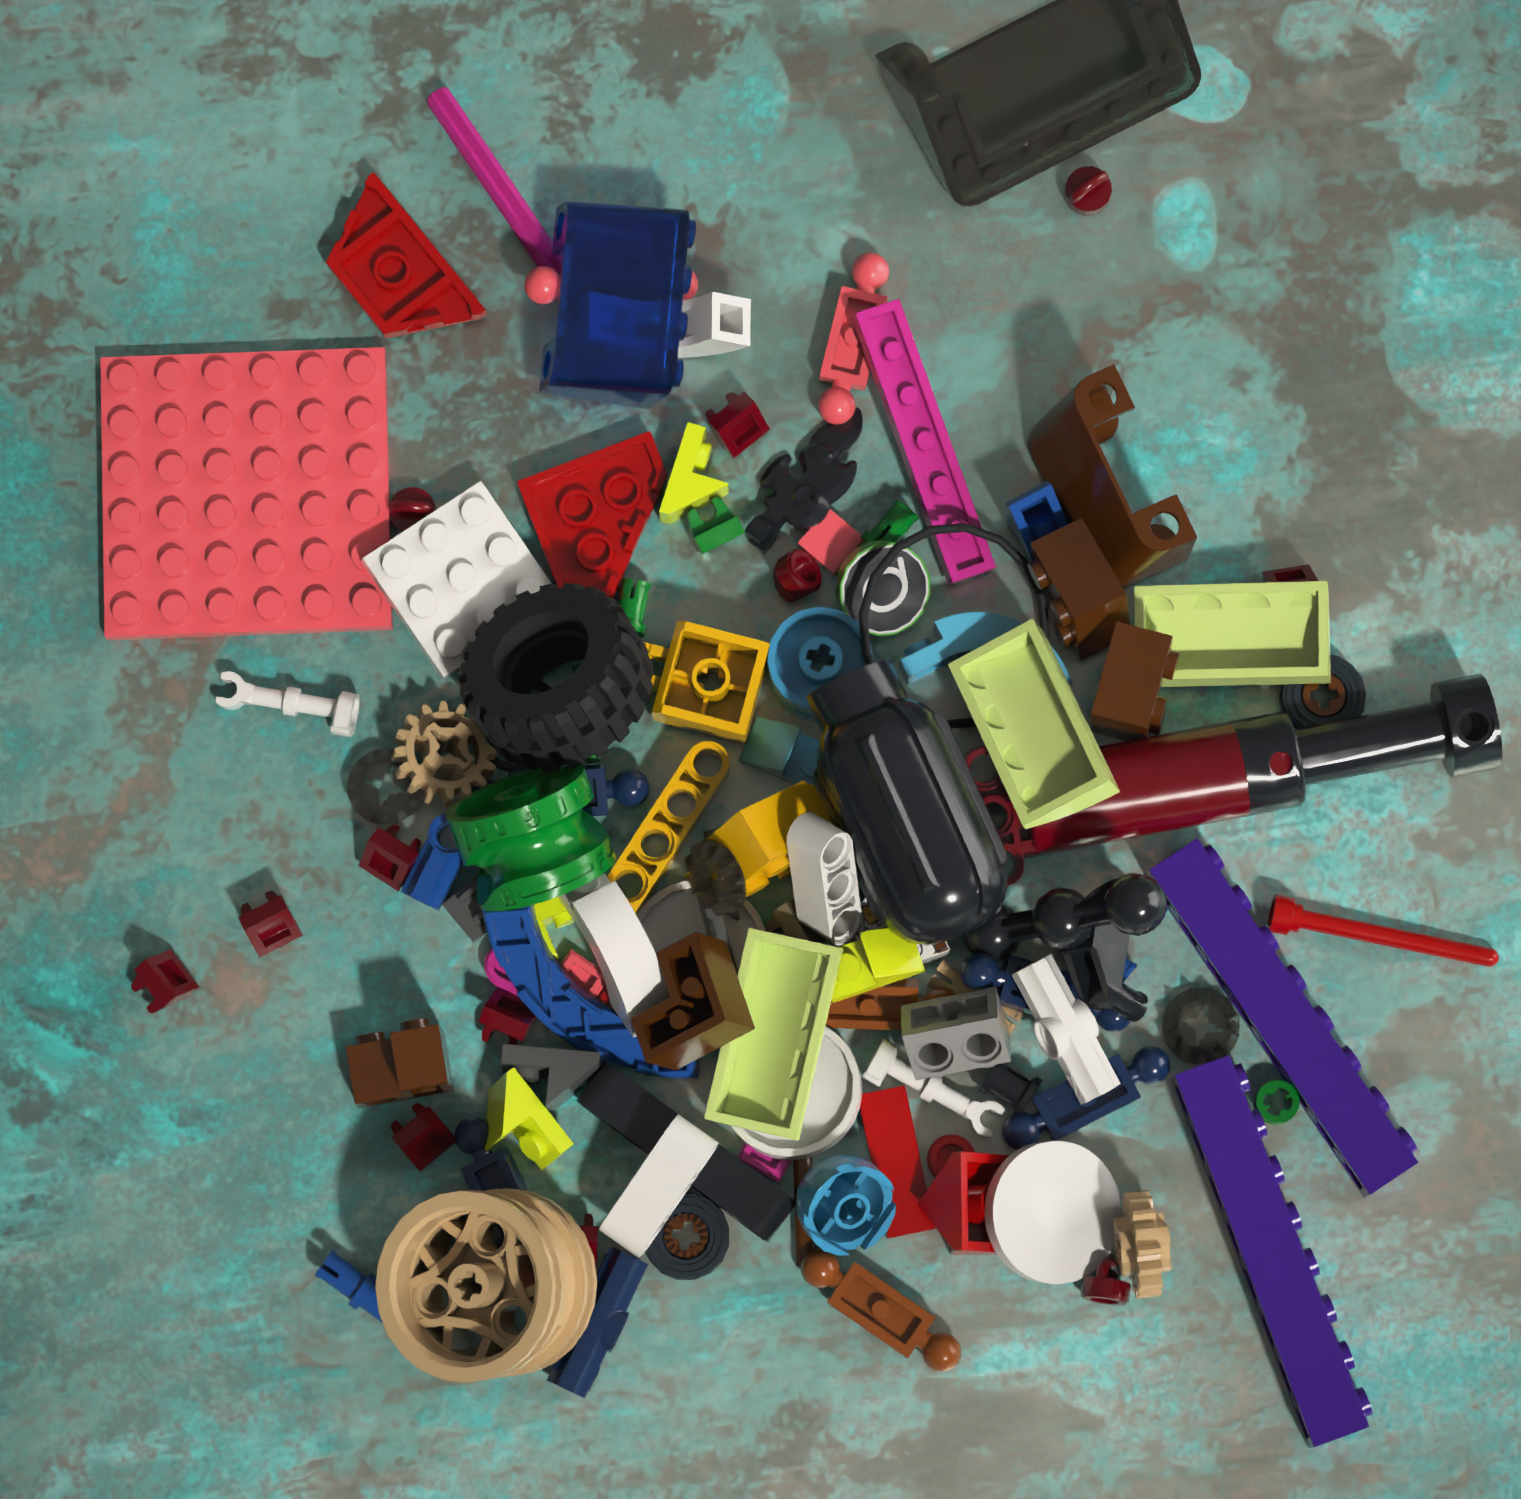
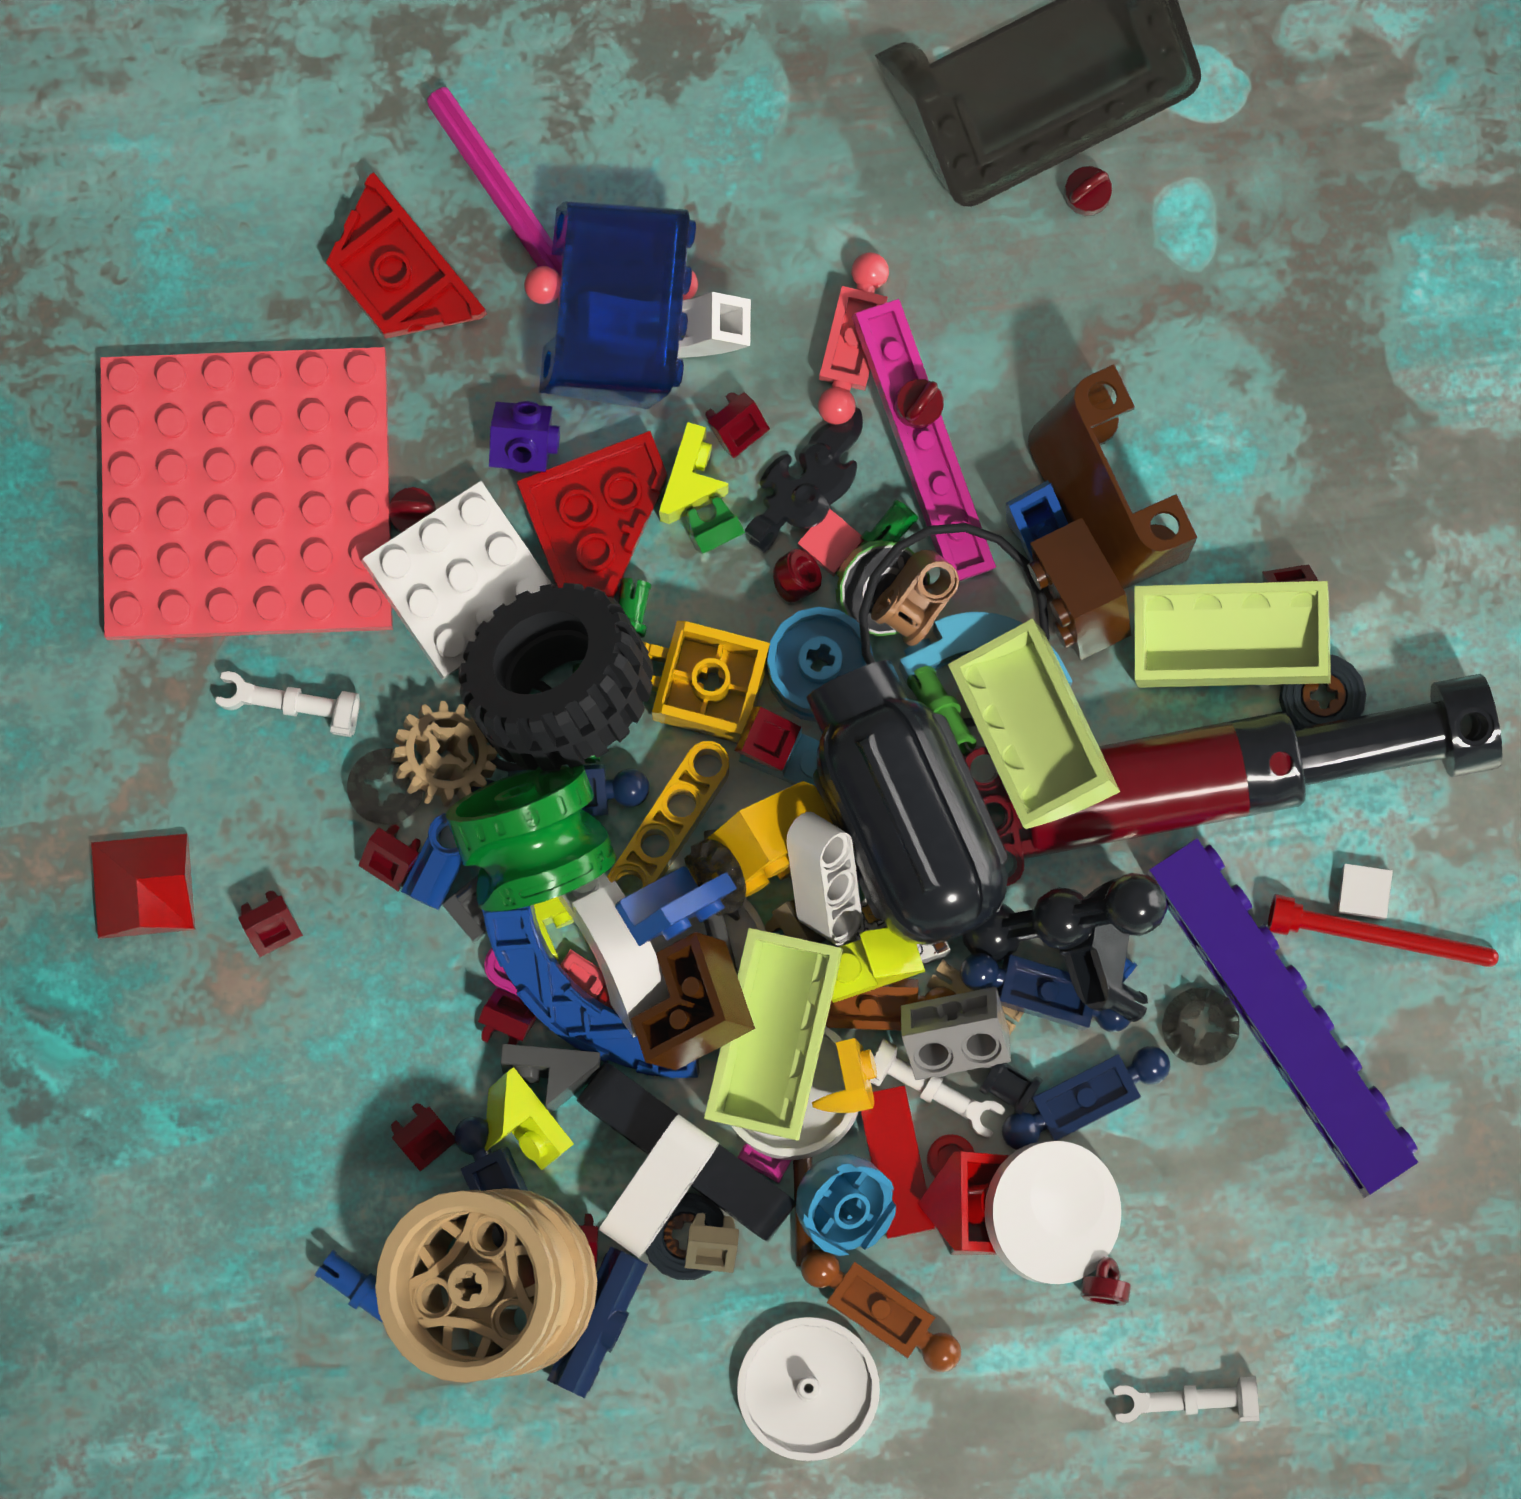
dark red tile [131,949,199,1013] -> none
reddish brown brick [345,1018,454,1108] -> none
white piece [1012,954,1121,1104] -> none
reddish brown brick [1091,621,1180,741] -> none
tan gear [1113,1190,1172,1299] -> none
dark purple brick [1171,1055,1373,1448] -> none
green bush [1254,1080,1300,1125] -> none
none -> red slope [91,834,195,939]
none -> dark purple brick [489,401,560,473]
none -> blue bracket [615,866,737,947]
none -> dark tan tile [685,1213,739,1273]
none -> dark red tile [734,706,801,771]
none -> white piece [737,1317,880,1461]
none -> yellow plate [812,1038,877,1113]
none -> medium nougat piece [871,550,959,646]
none -> dark red tile [894,379,944,429]
none -> bright green pin [907,666,977,756]
none -> white piece [1113,1376,1260,1423]
none -> white tile [1337,864,1393,920]

